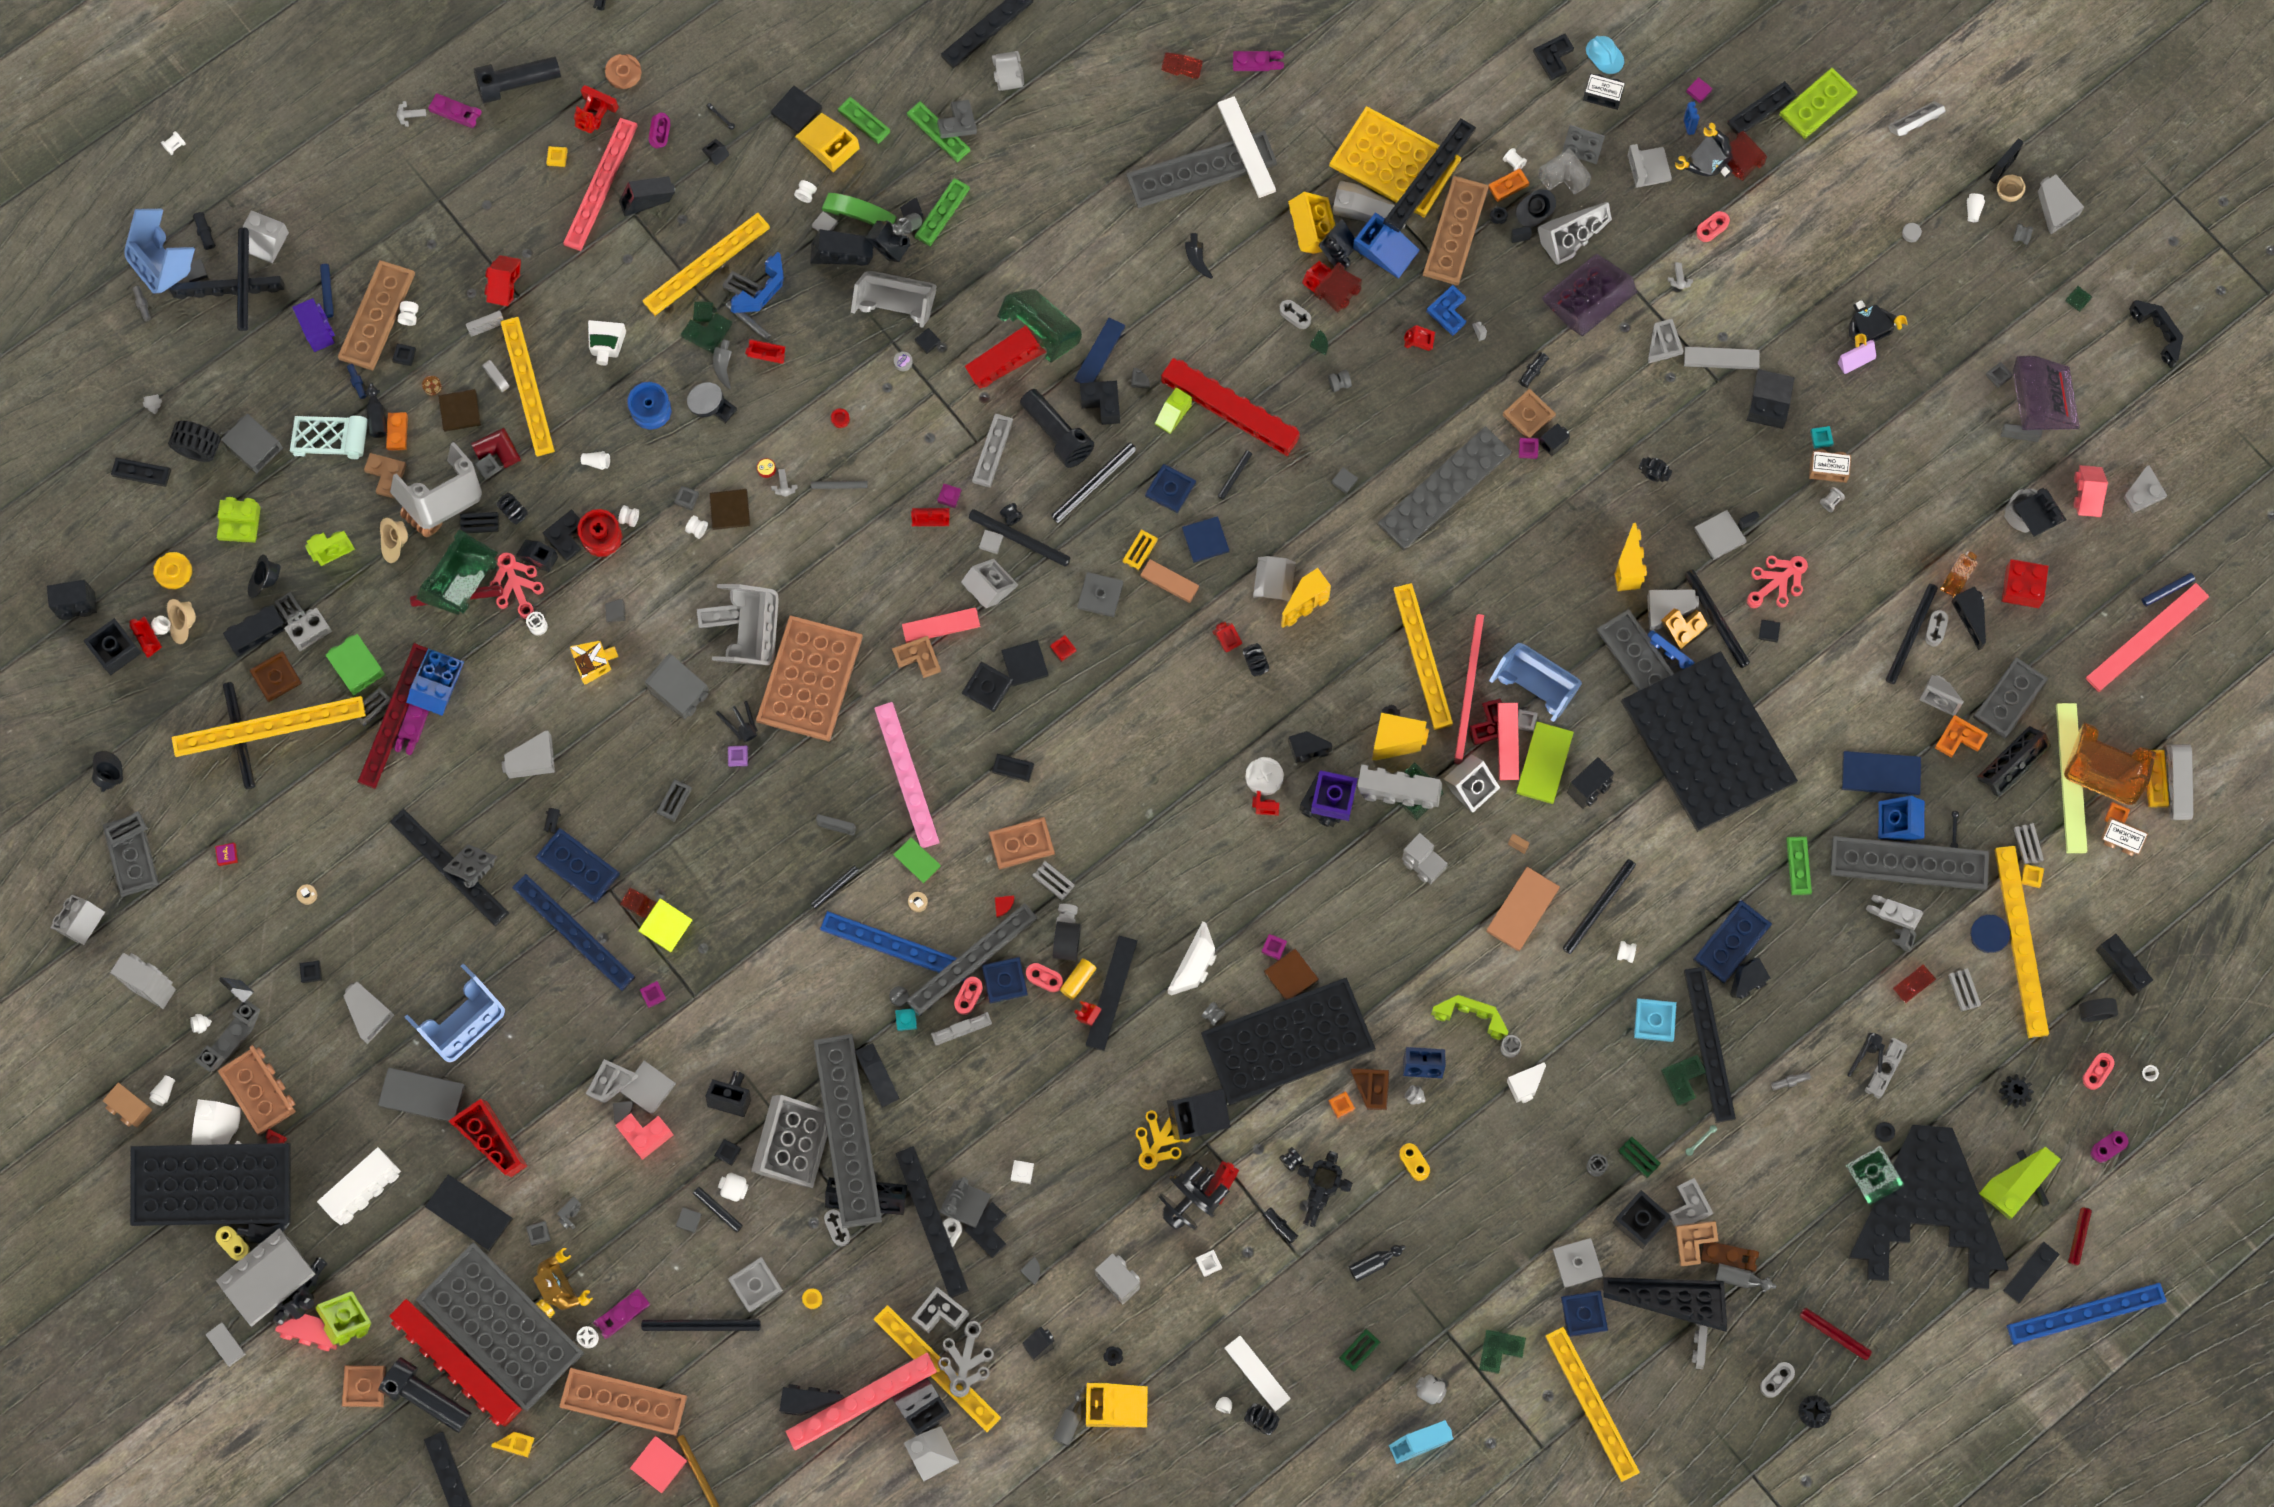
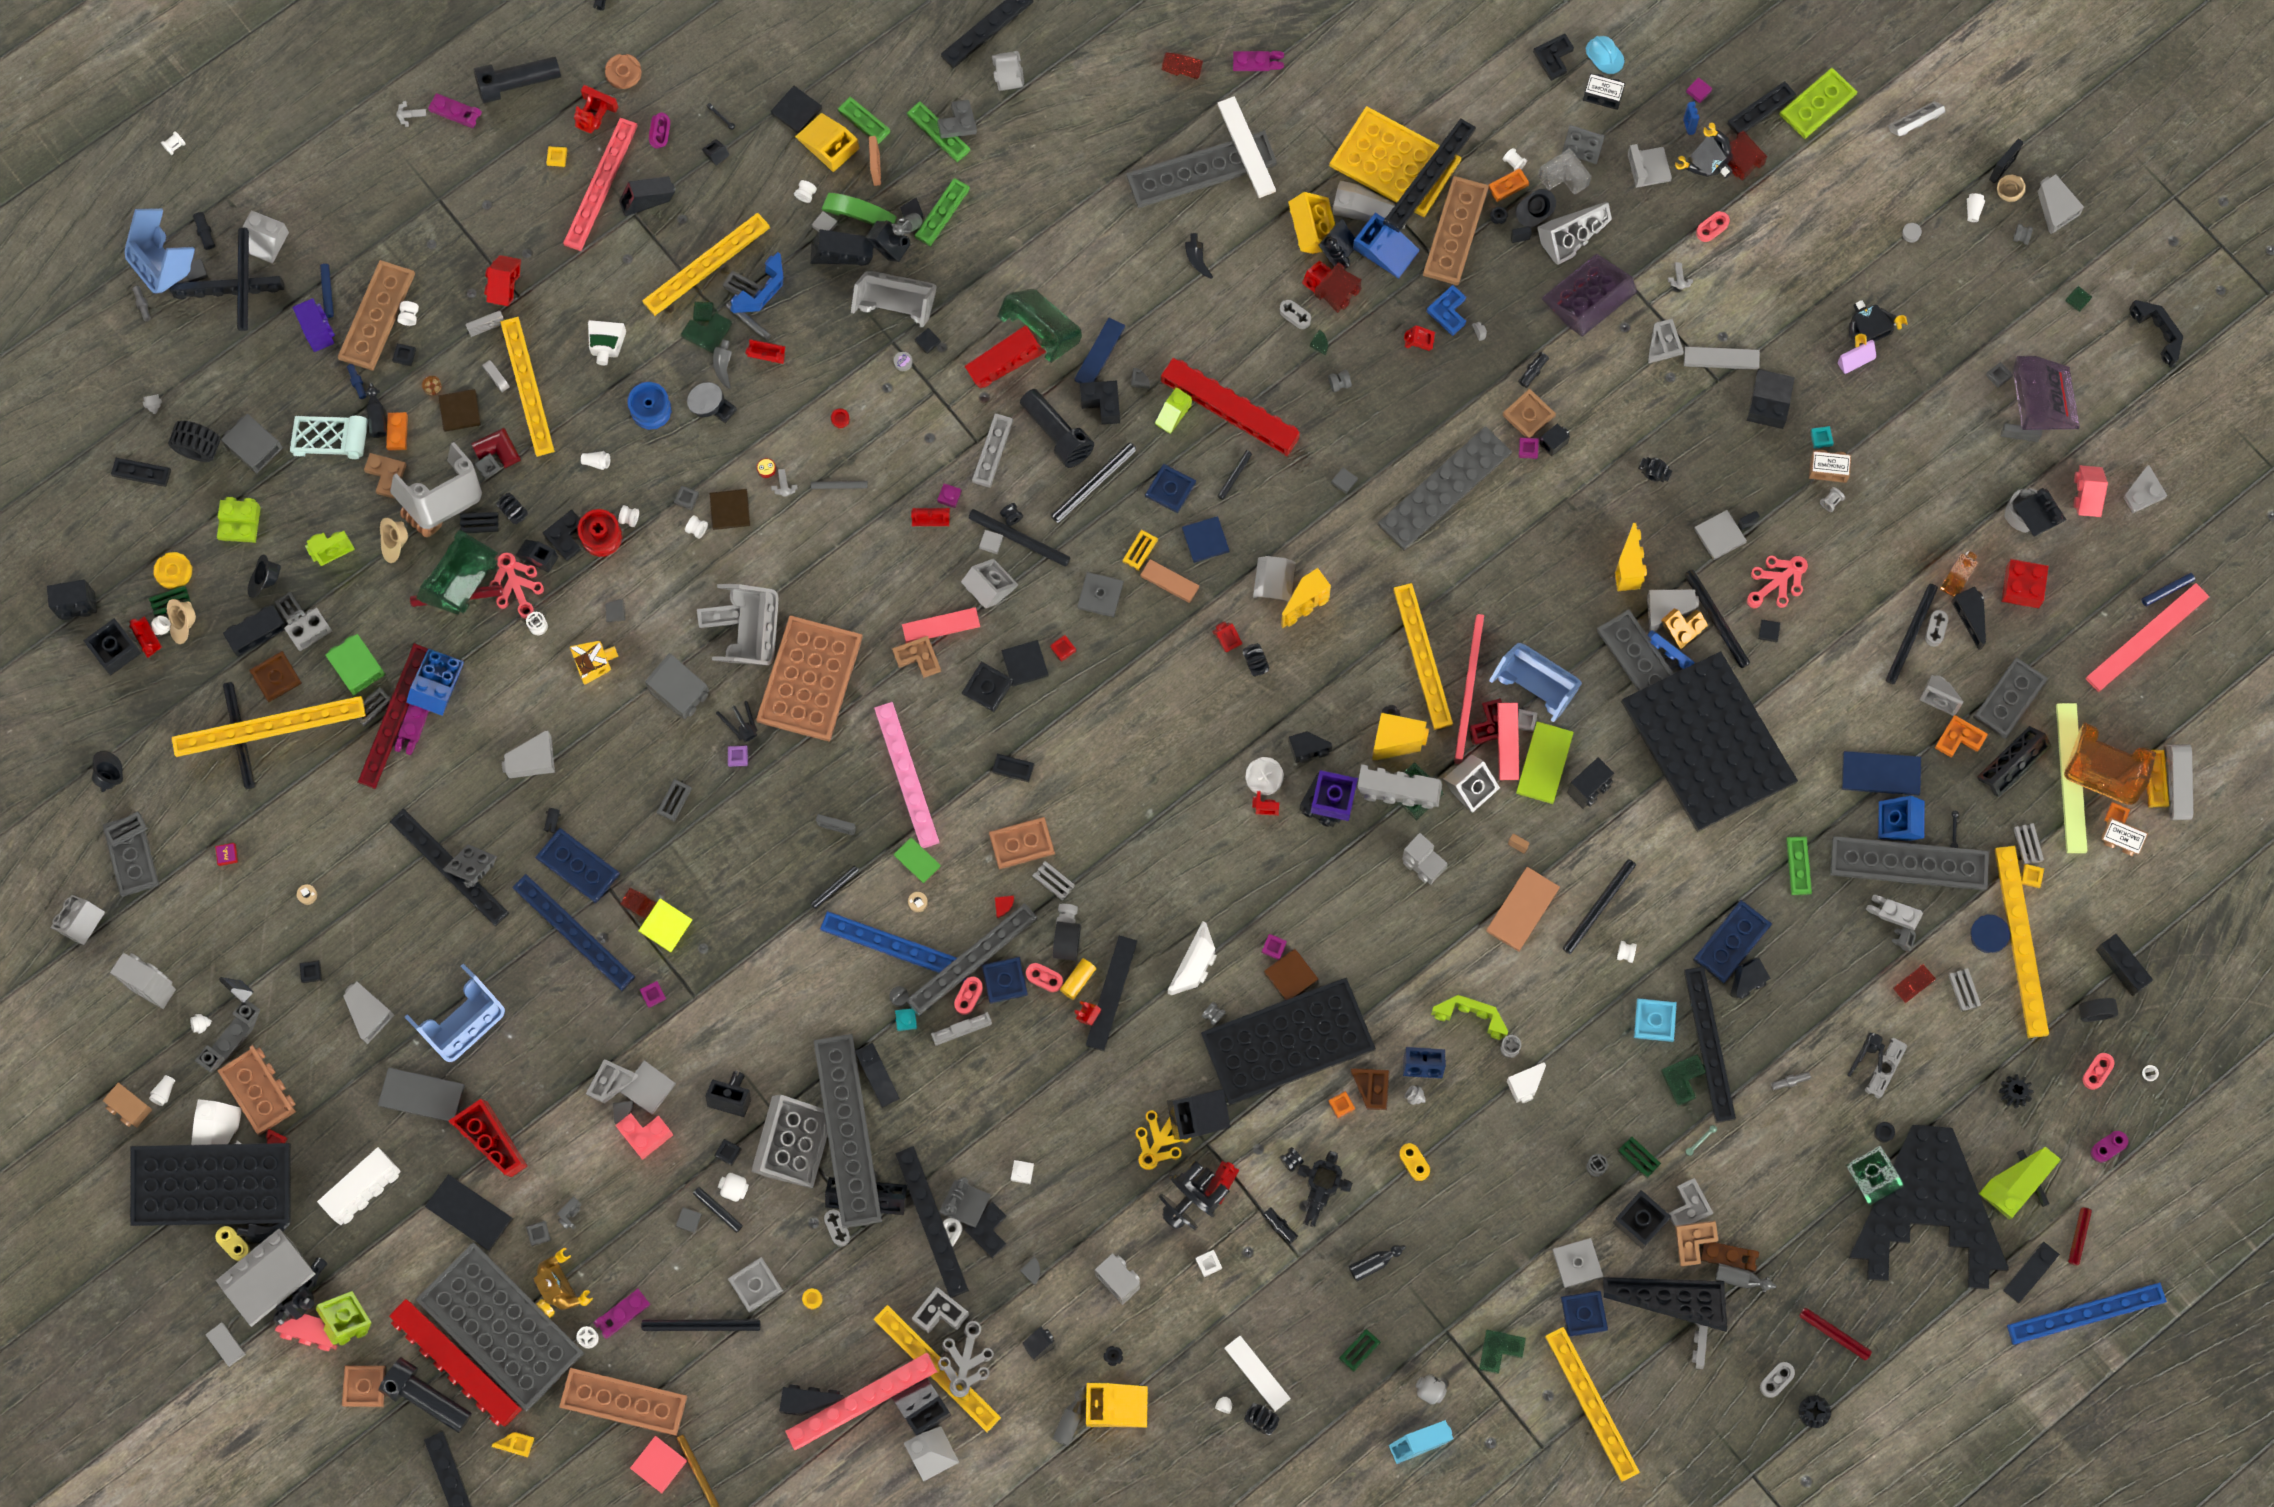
none -> dark green tile [149,586,192,617]
none -> nougat tile [869,136,881,186]

